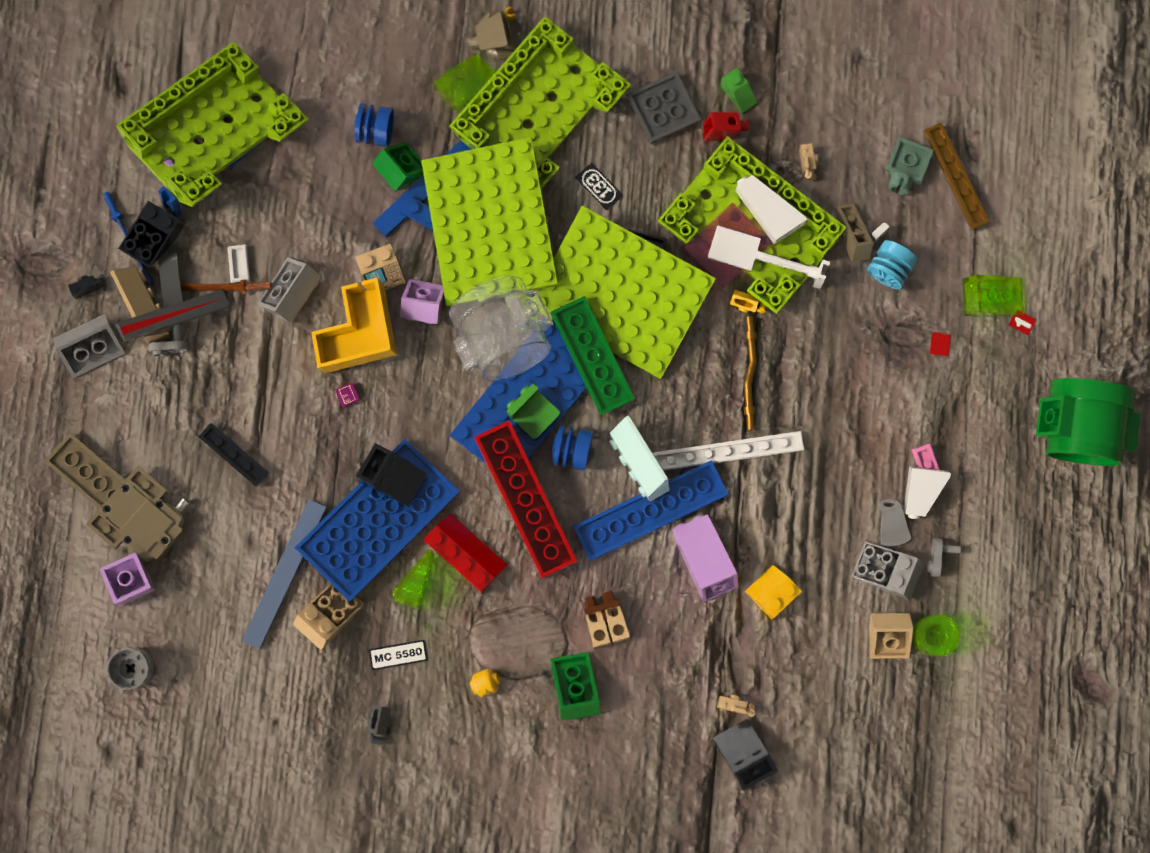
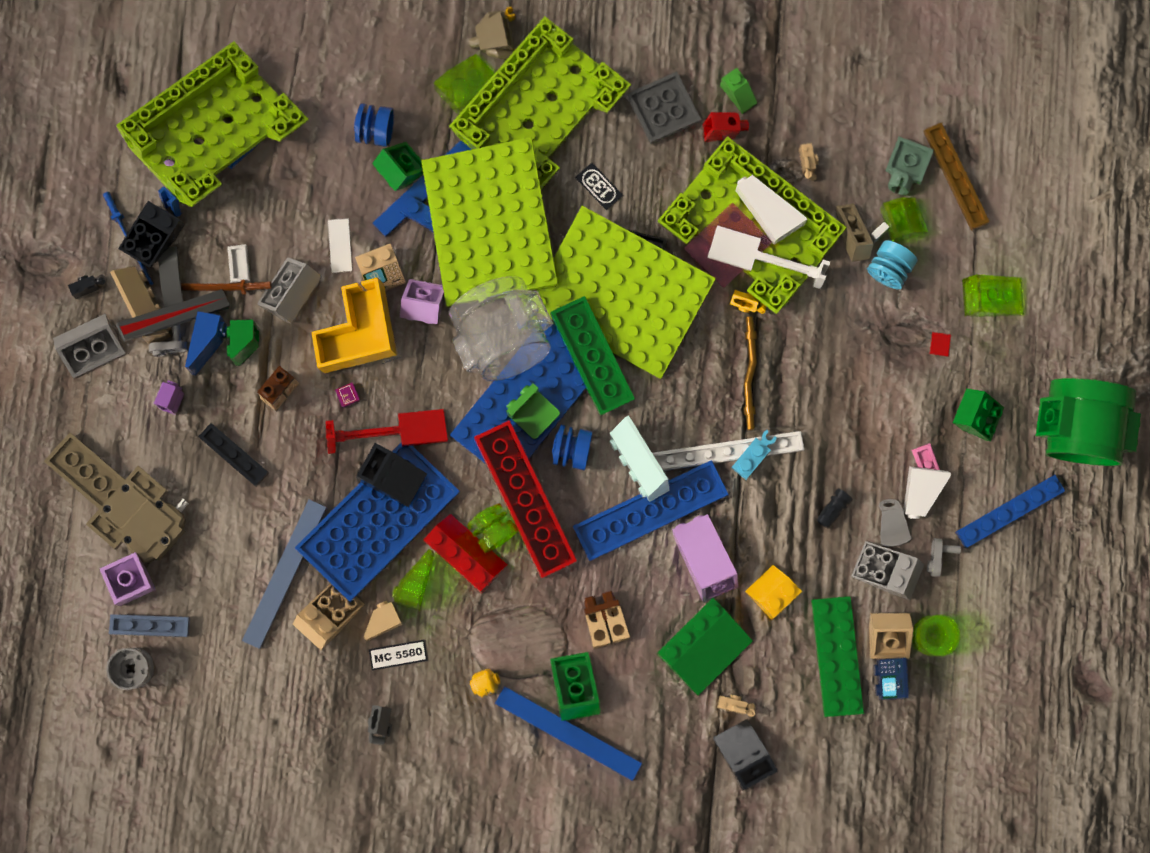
red sticker [1008,309,1036,335] -> none
none -> sand blue plate [109,614,190,637]
none -> medium lavender brick [153,380,184,415]
none -> blue slope [185,311,227,375]
none -> green slope [227,320,259,366]
none -> reddish brown hips [257,366,299,411]
none -> red piece [325,409,448,454]
none -> white sticker [328,219,352,273]
none -> tan slope [364,601,403,641]
none -> clear neon green wheel [467,503,518,553]
none -> blue tile [495,686,642,781]
none -> green slope [657,598,753,696]
none -> medium azure plate [731,430,777,480]
none -> green plate [811,596,864,717]
none -> black axle [816,488,853,529]
none -> dark blue slope [874,658,909,700]
none -> clear neon green slope [880,197,928,242]
none -> green slope [953,388,1004,442]
none -> blue plate [956,475,1065,549]

